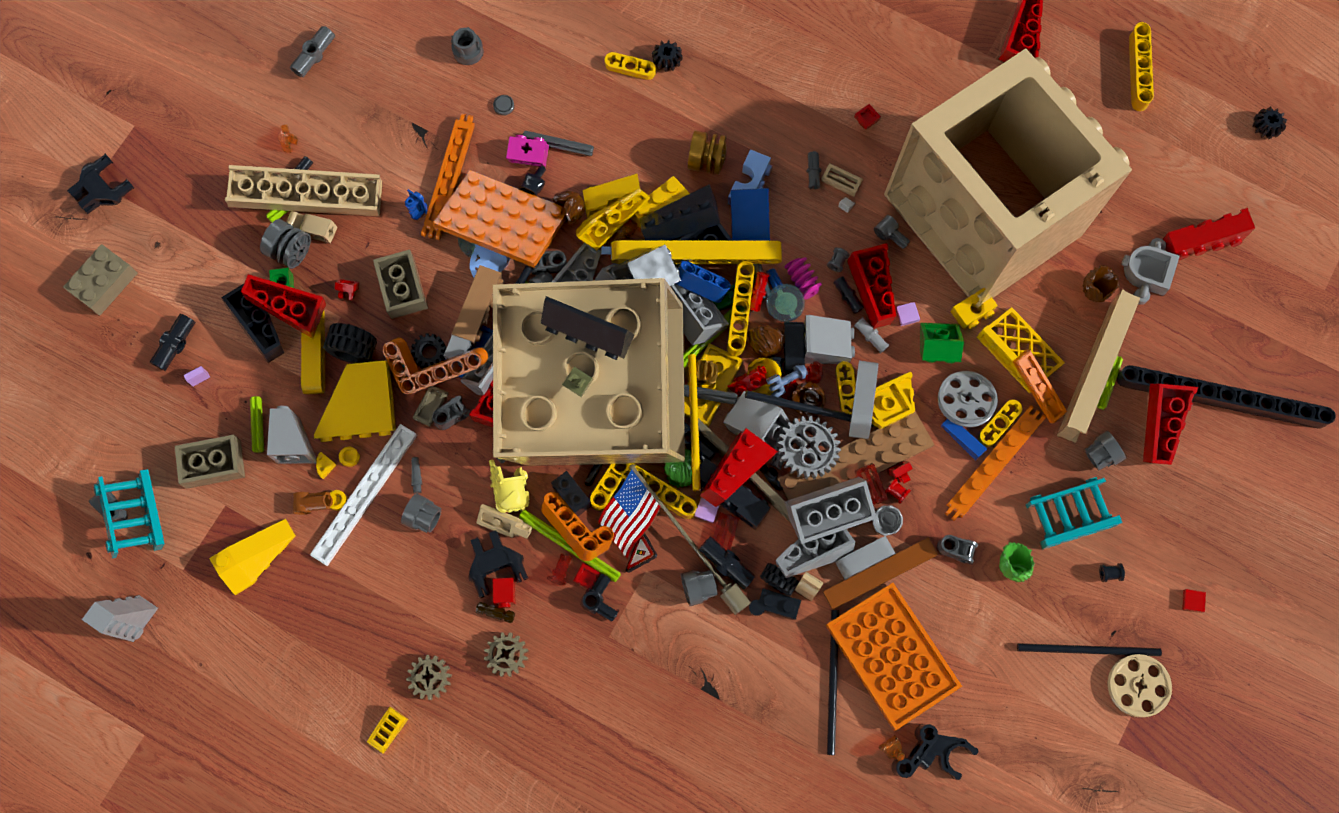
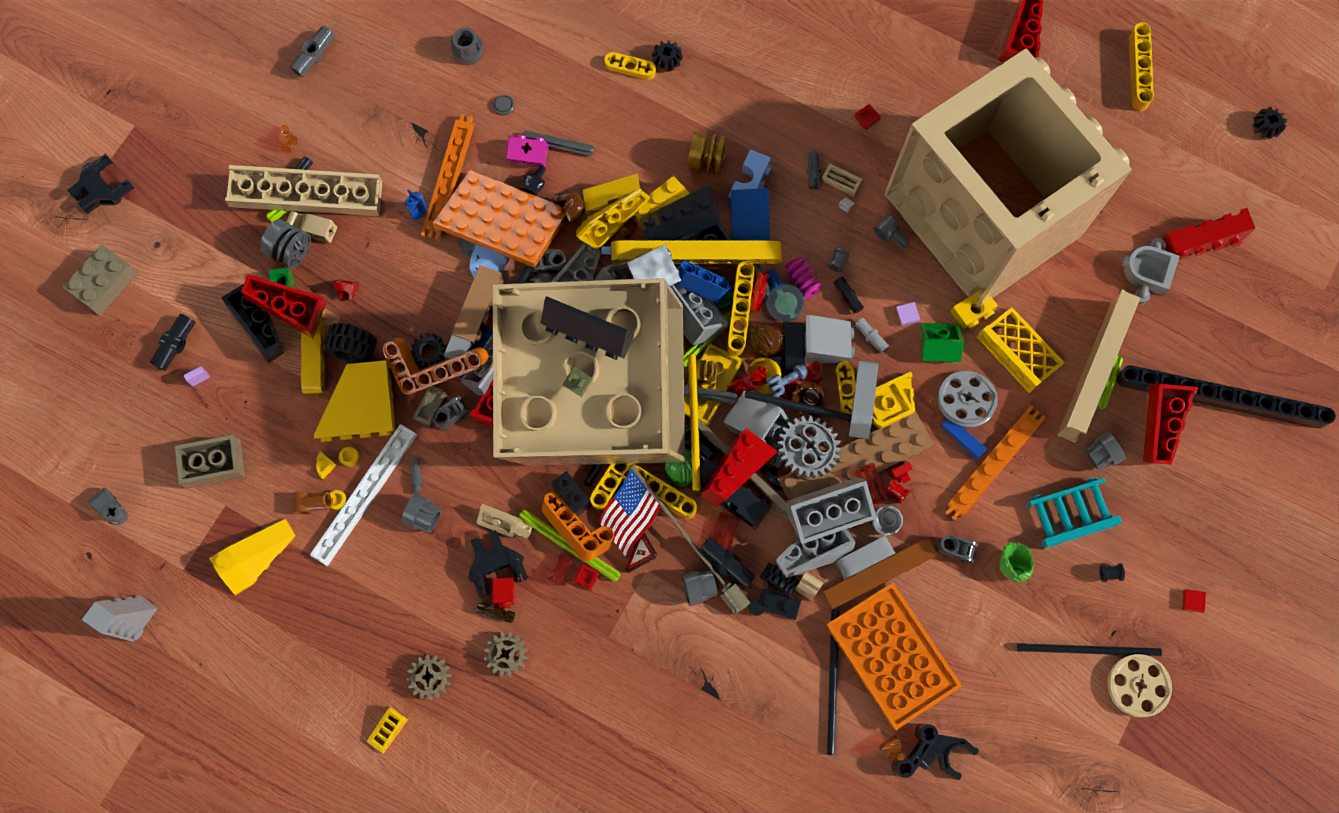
teal fence [94,469,165,558] -> none
lime axle [250,396,264,453] -> none
light grey slope [267,406,317,464] -> none
dark tan brick [373,249,428,319] -> none
light yellow helmet [489,460,529,513] -> none
black axle [581,574,618,622] -> none
lavender tile [695,498,719,523] -> none
red wedge [847,243,896,329] -> none
yellow beam [978,400,1022,447] -> none
orange tile [1012,350,1067,423] -> none
reddish brown hair [1082,265,1120,302] -> none

